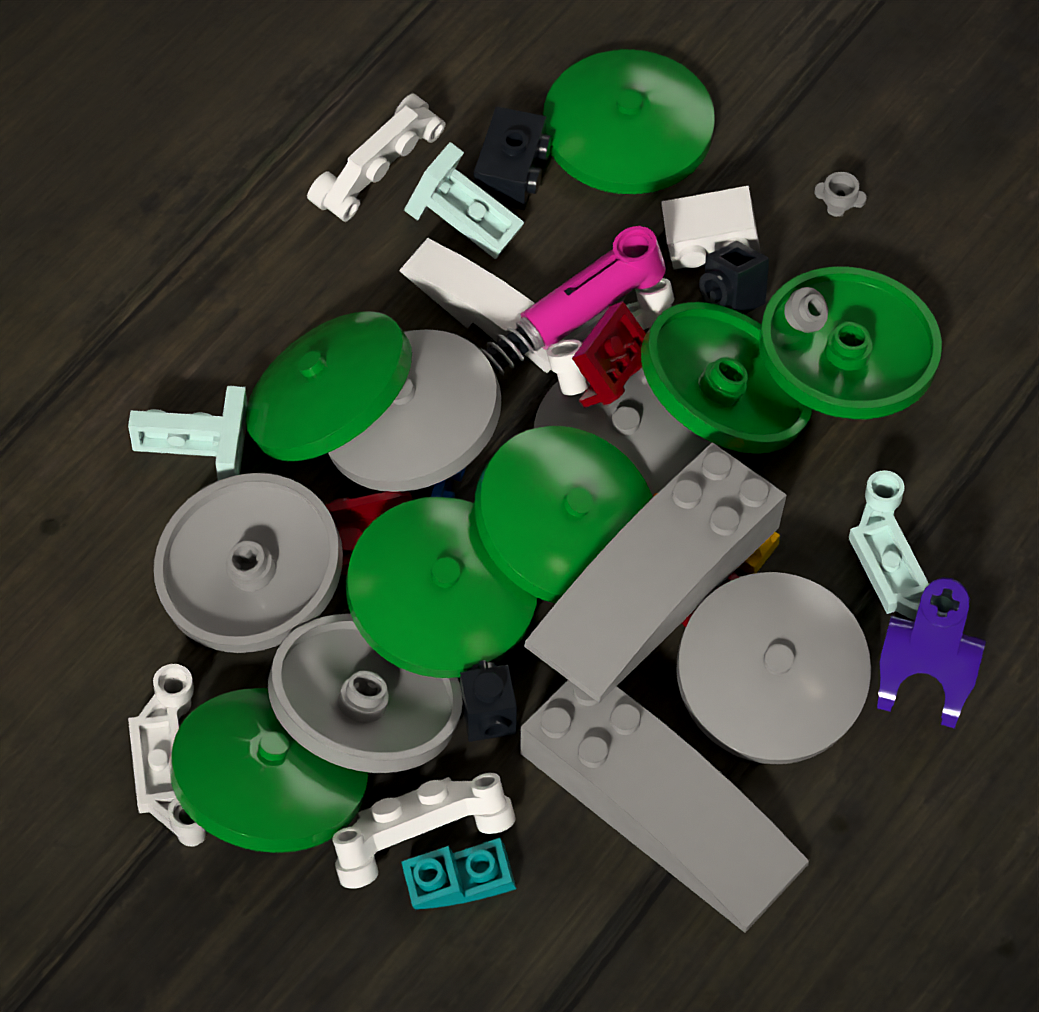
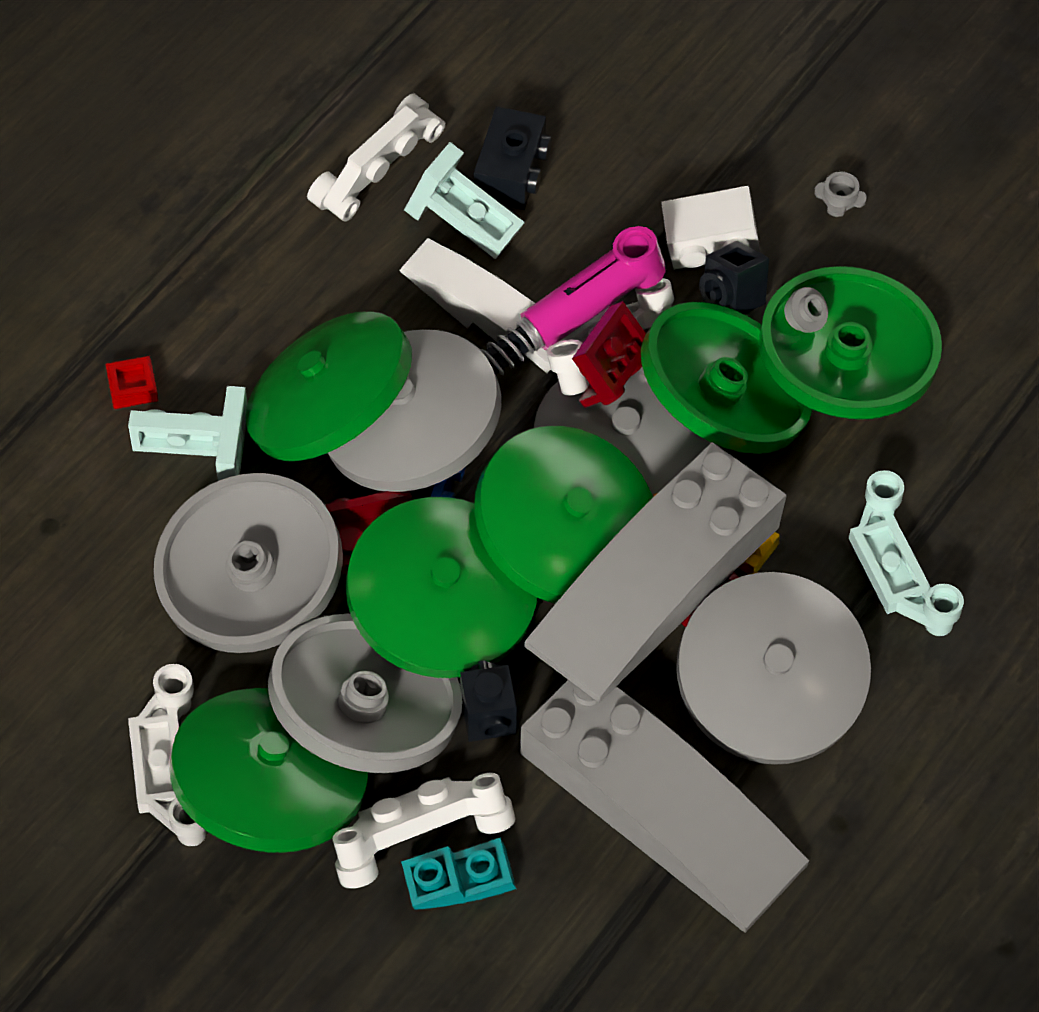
green dish [543,49,715,194] -> none
dark purple piece [877,577,986,728] -> none
none -> red tile [105,356,159,409]

